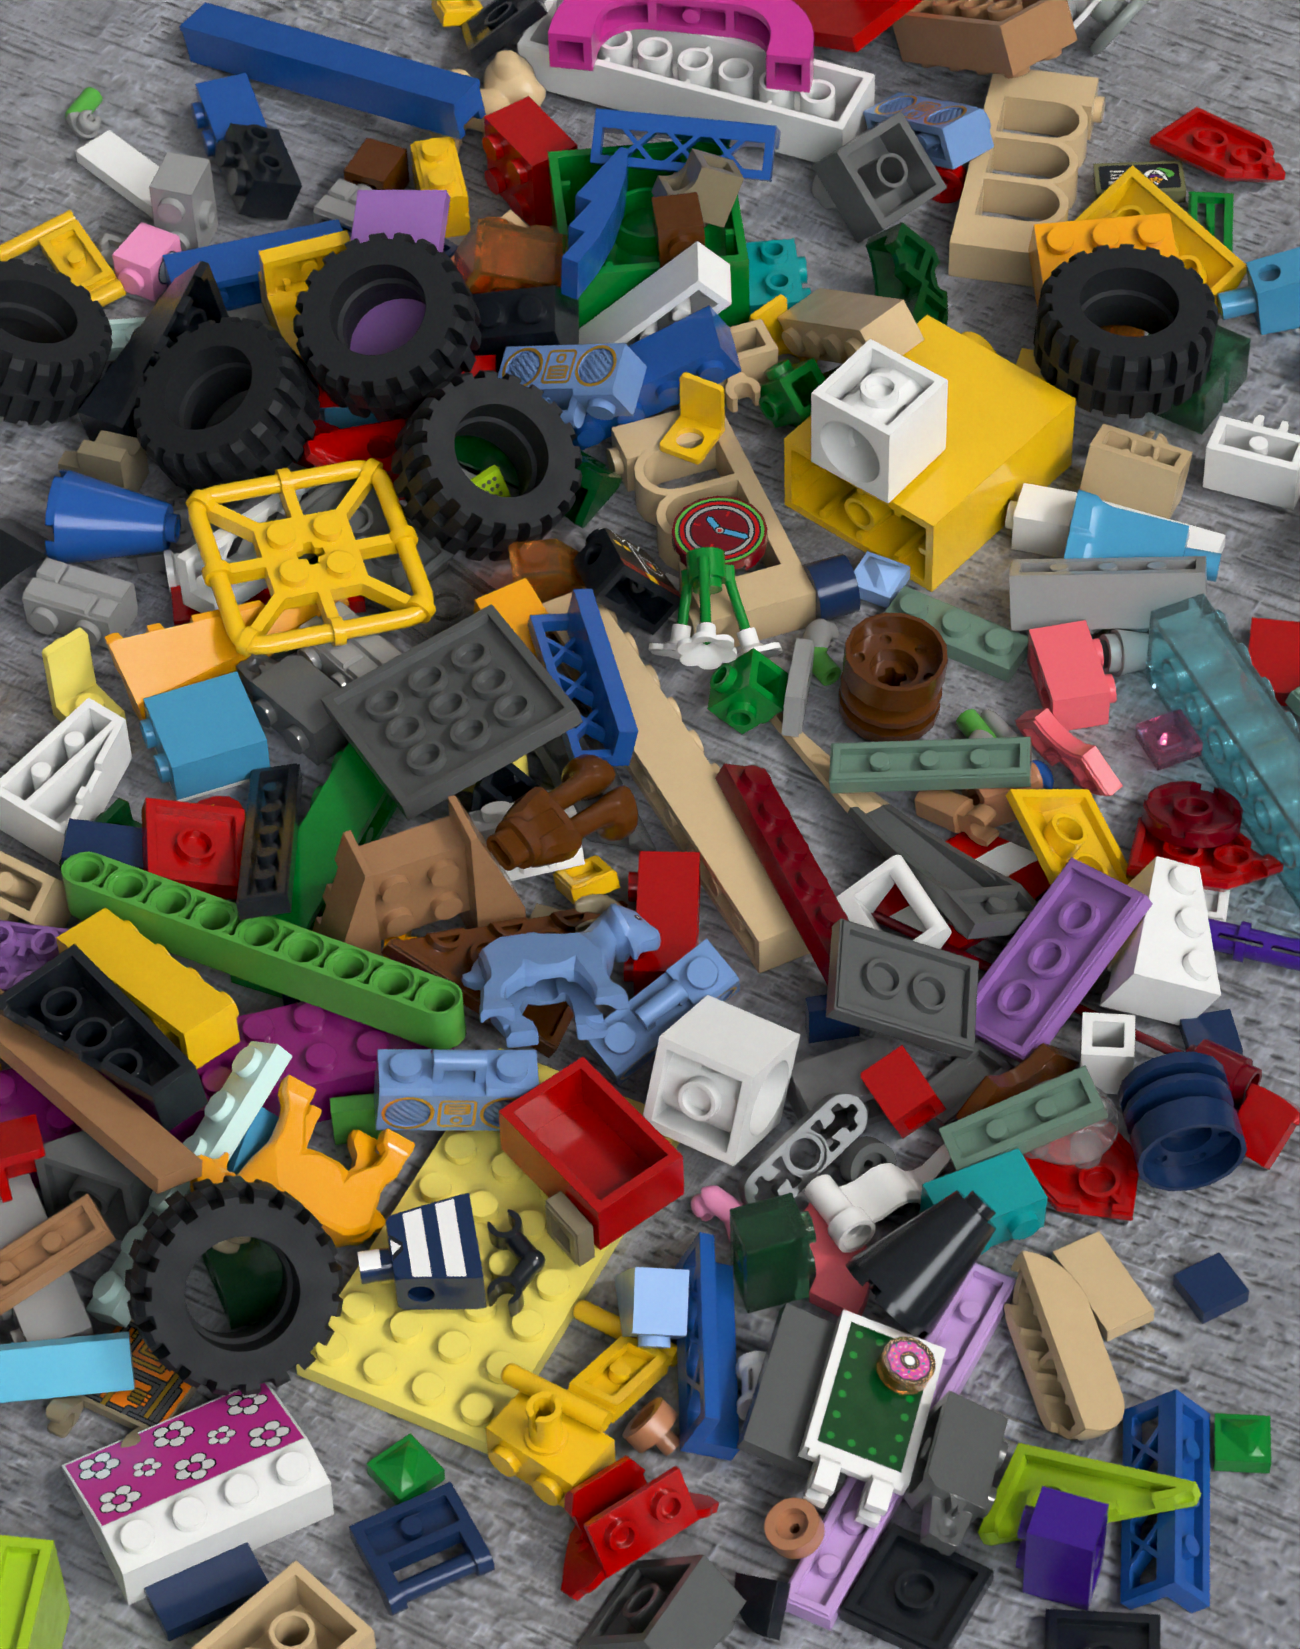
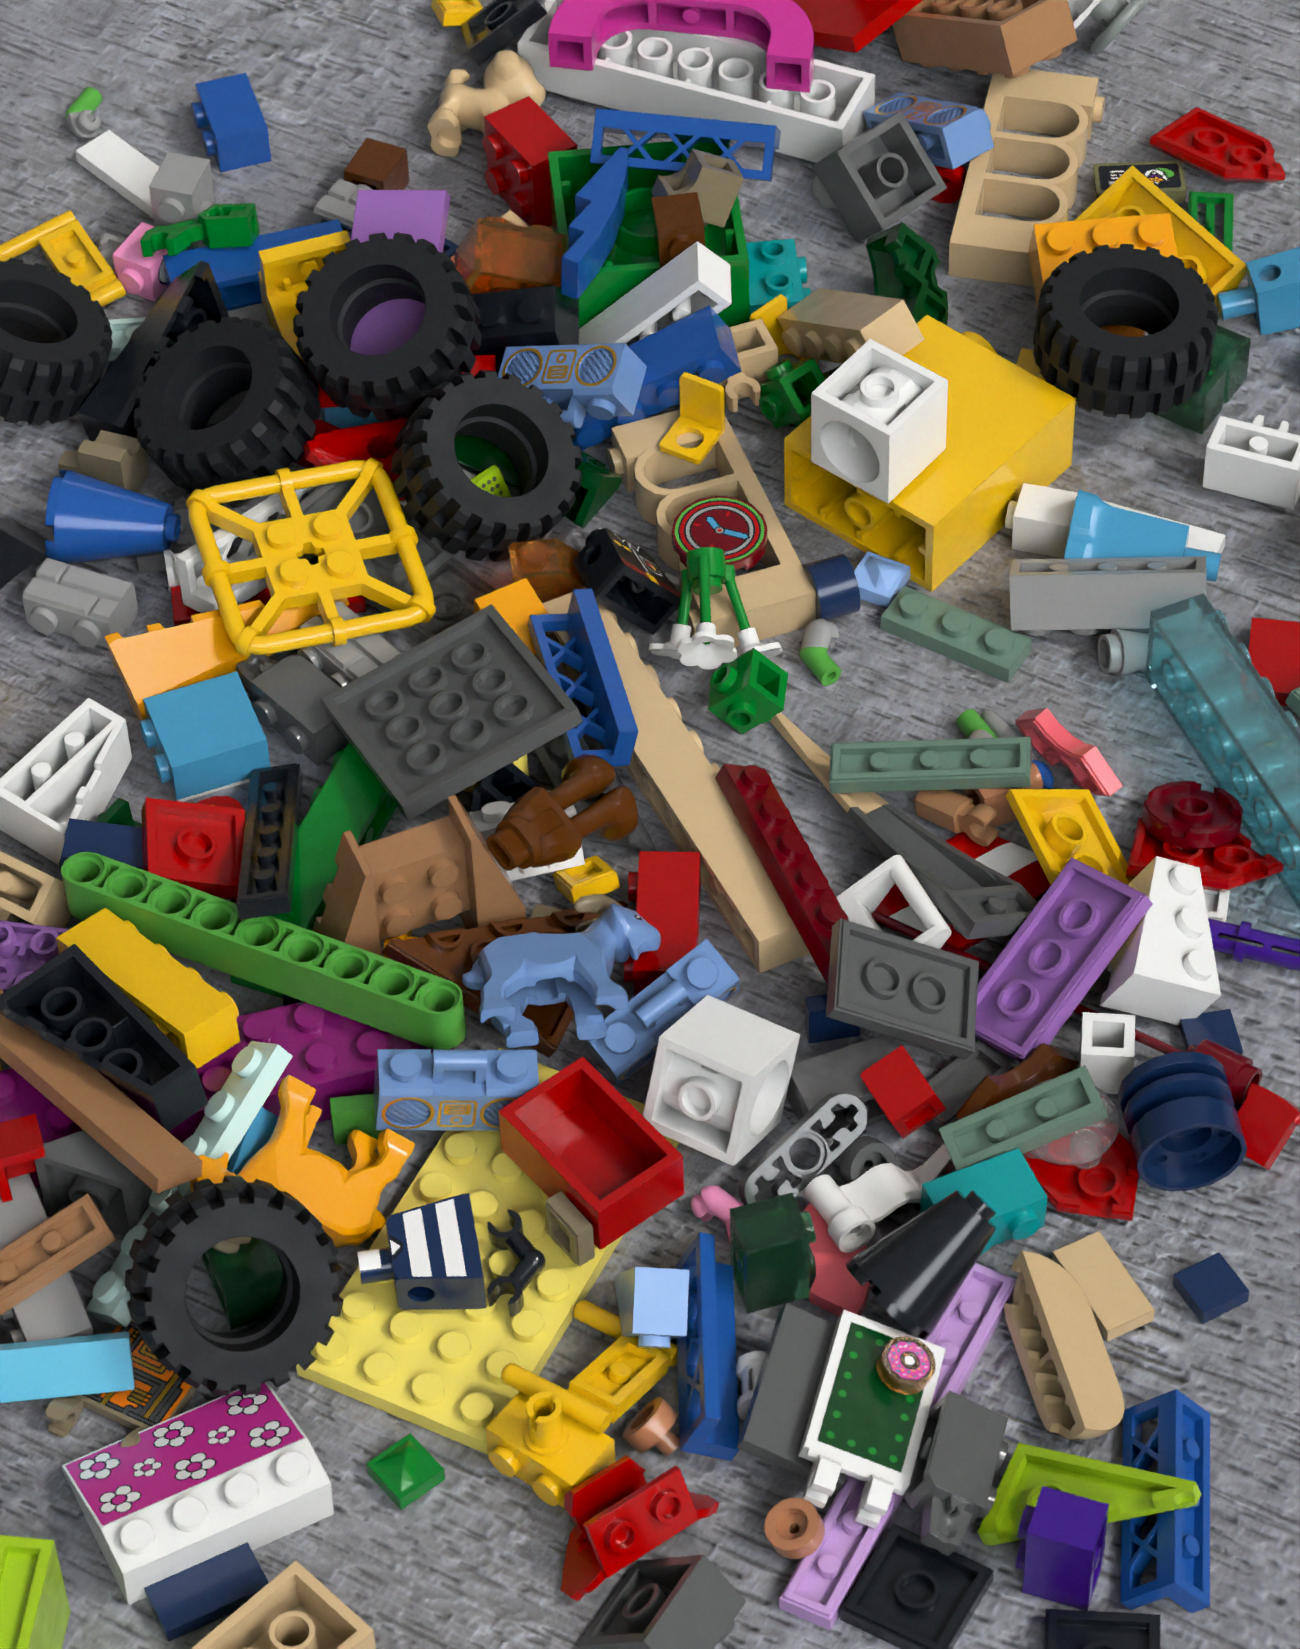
light yellow bracket [42,628,127,724] -> none
blue tile [179,2,486,140] -> none
black brick [215,123,302,220] -> none
dark blue plate [349,1481,495,1616] -> none
yellow brick [410,136,471,238] -> none
black tile [734,1573,791,1640] -> none
light grey tile [781,638,815,737] -> none
reddish brown wheel [838,612,948,742] -> none
coral brick [1027,620,1117,731] -> none
tan brick [1079,423,1193,519] -> none
clear pink plate [1135,709,1203,771] -> none
green tile [1213,1413,1271,1474] -> none
none -> green piece [140,203,260,257]

